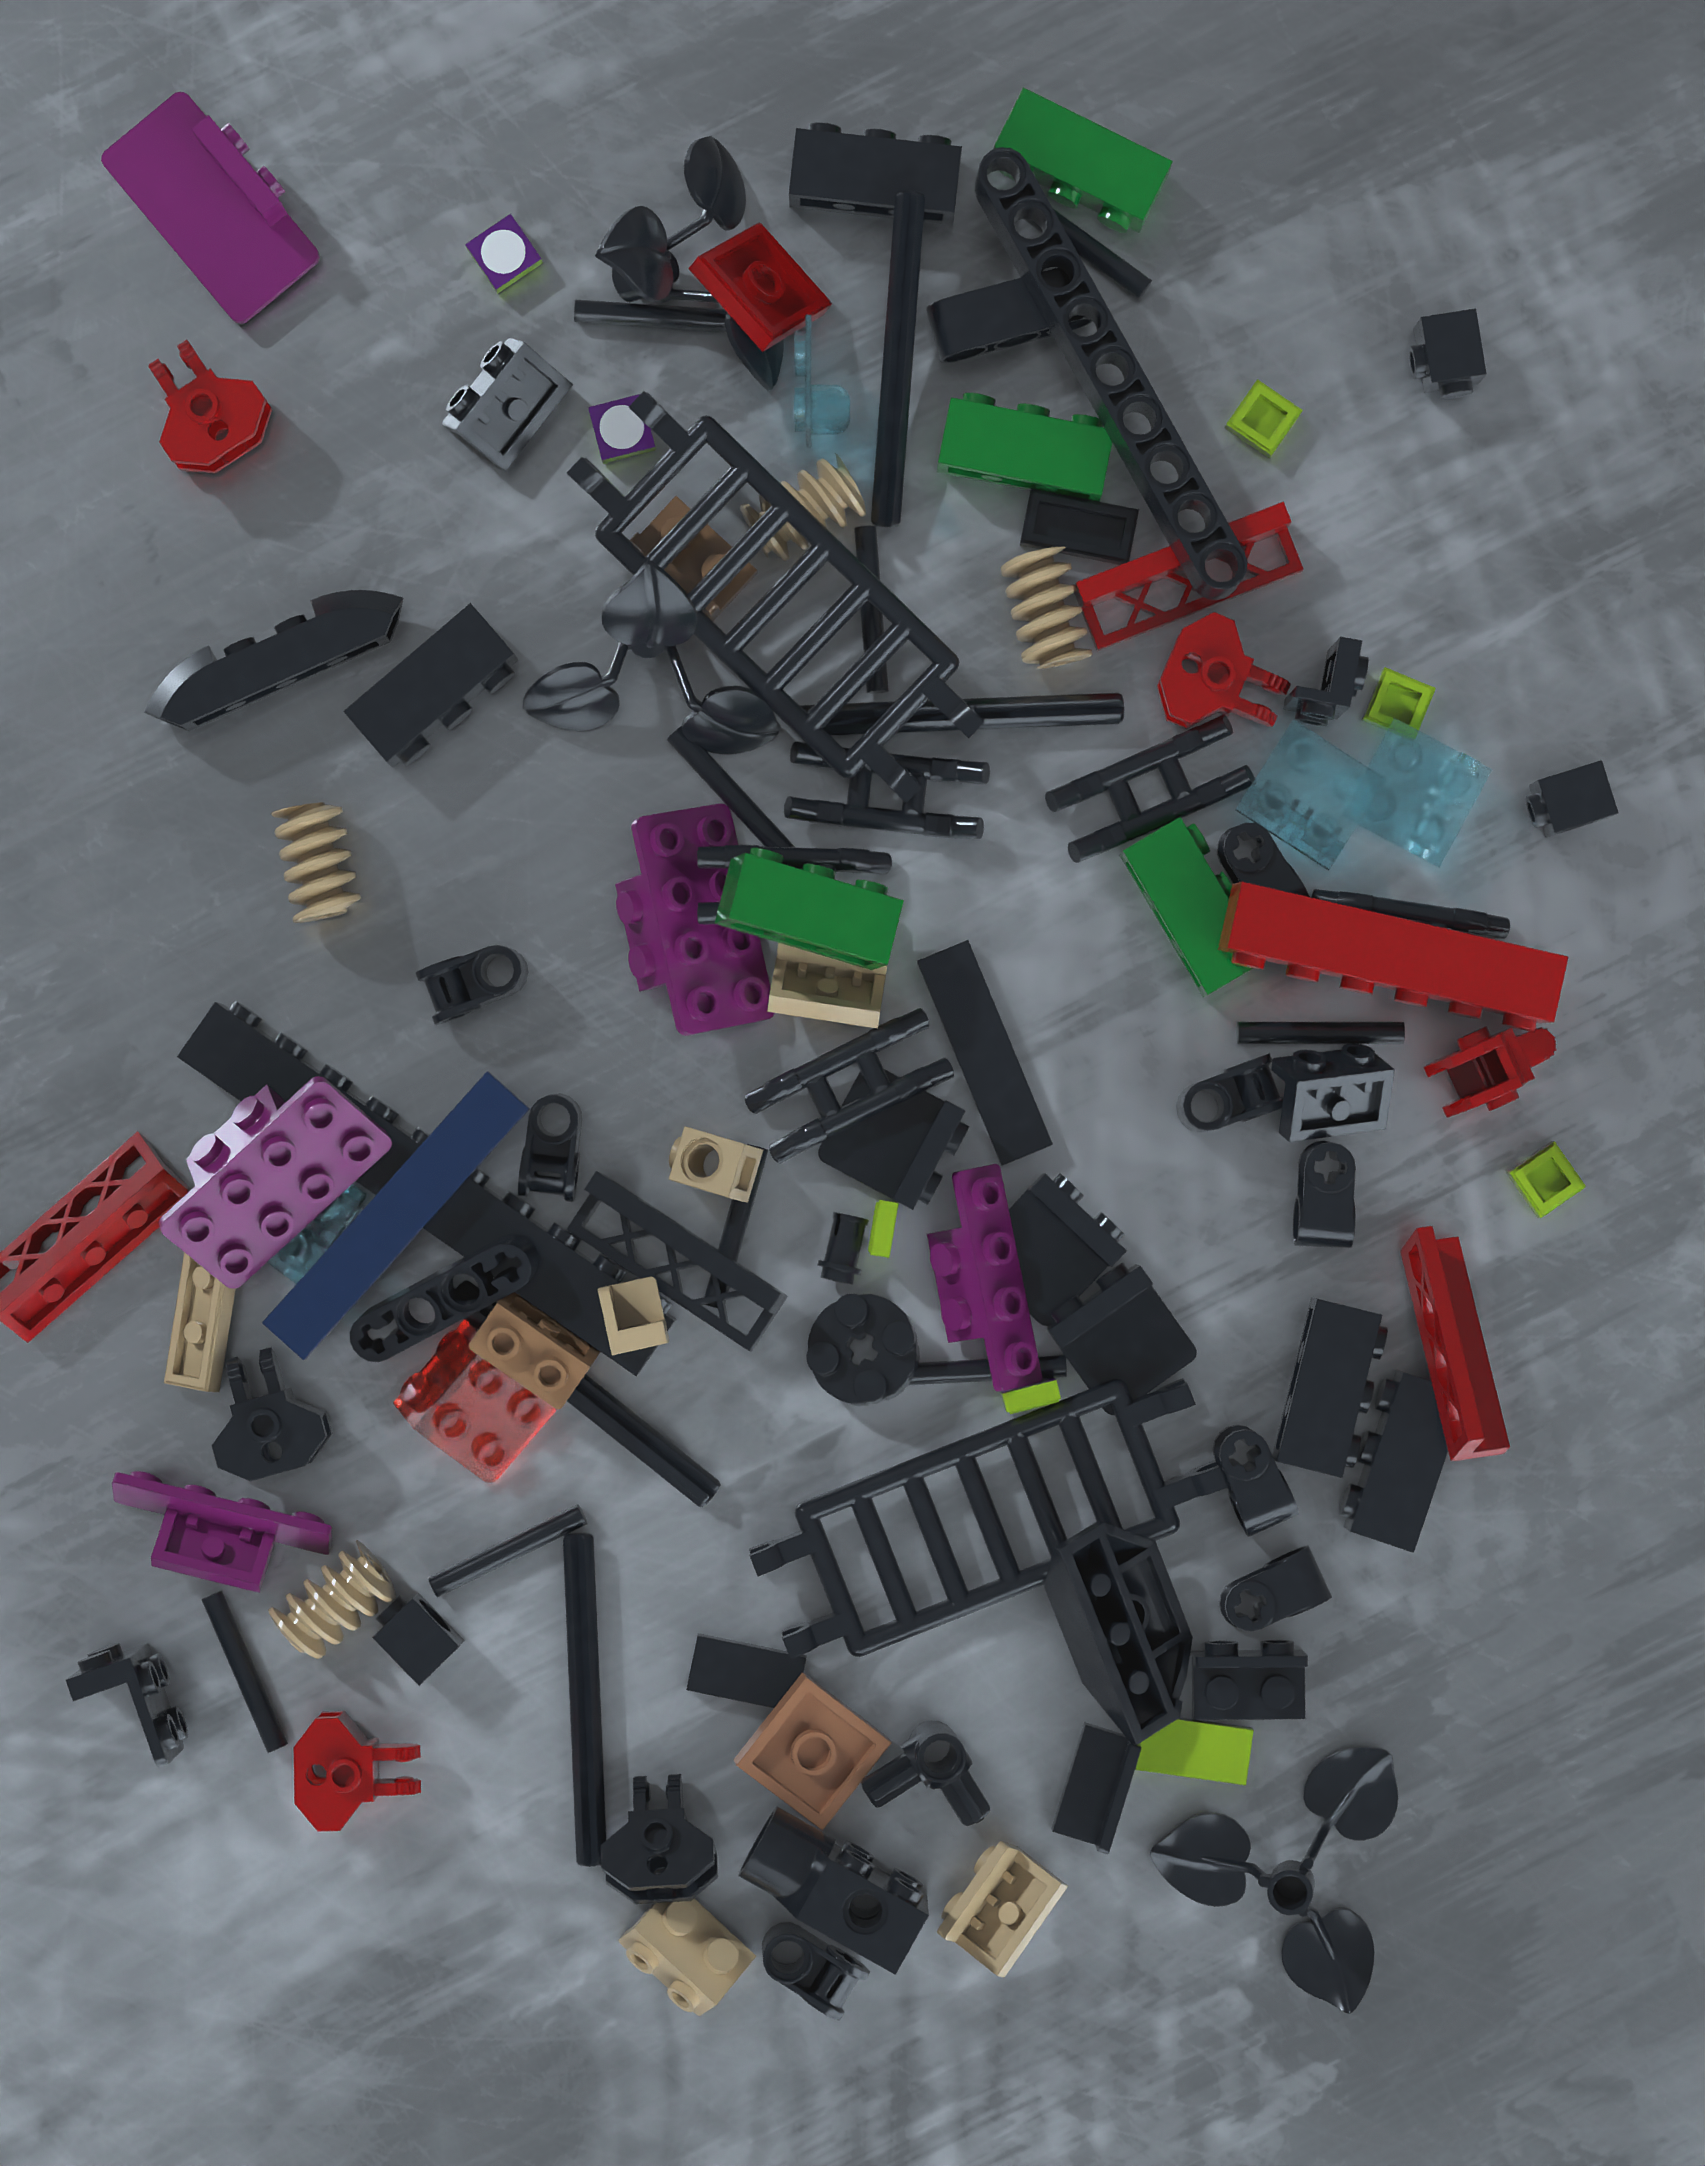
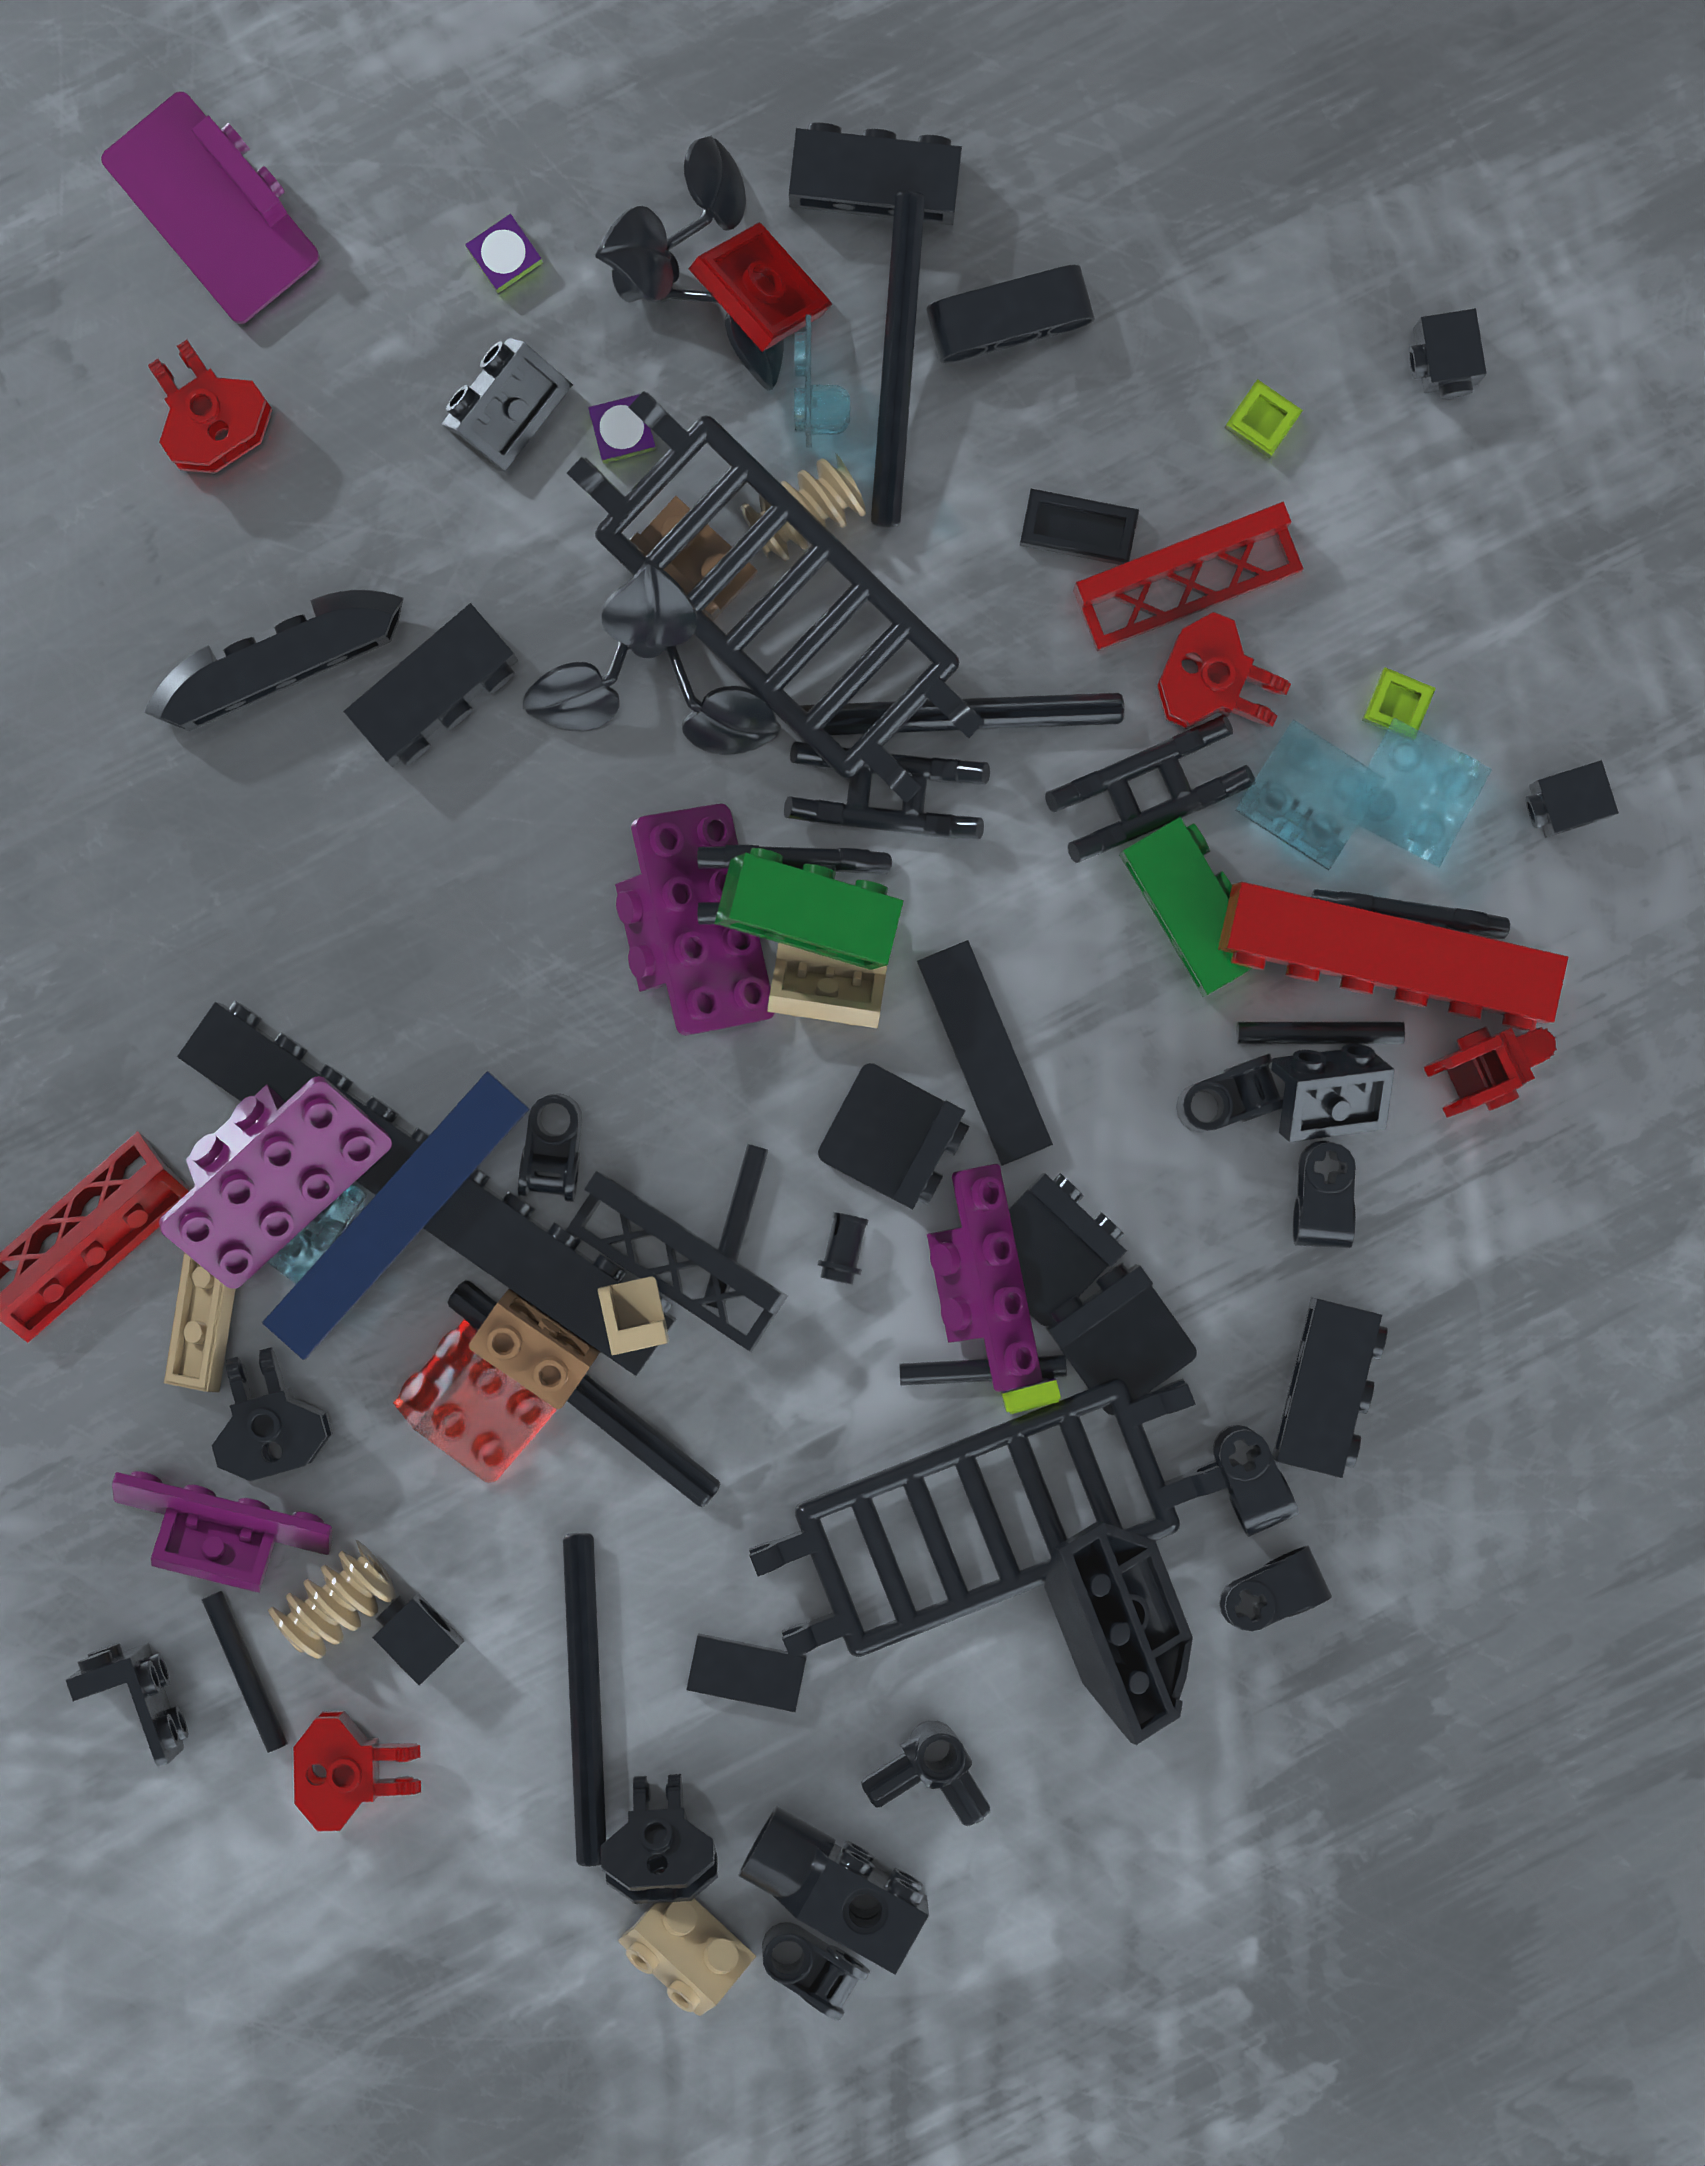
tan piece [271,802,361,923] -> none
black beam [350,1234,539,1362] -> none
black piece [416,945,528,1025] -> none
black bar [428,1504,588,1598] -> none
black bar [574,300,727,332] -> none
black bar [667,726,795,847] -> none
tan brick [668,1126,763,1203] -> none
nougat plate [733,1672,892,1831] -> none
black piece [745,1008,954,1164] -> none
black plate [806,1294,920,1406] -> none
black bar [854,525,889,694] -> none
lime tile [868,1199,899,1258] -> none
green brick [937,393,1112,502] -> none
tan bracket [937,1841,1068,1978] -> none
black beam [974,147,1248,600] -> none
green brick [993,87,1173,233] -> none
tan piece [1000,546,1093,669] -> none
black bar [1031,208,1152,299] -> none
black panel [1051,1722,1142,1854] -> none
lime tile [1135,1718,1254,1785] -> none
black plant [1150,1746,1398,2014] -> none
black bracket [1191,1640,1308,1720] -> none
black piece [1217,823,1310,897] -> none
black bracket [1283,636,1369,726] -> none
black brick [1339,1369,1448,1553] -> none
red fence [1400,1226,1510,1461] -> none
lime tile [1507,1141,1586,1218] -> none

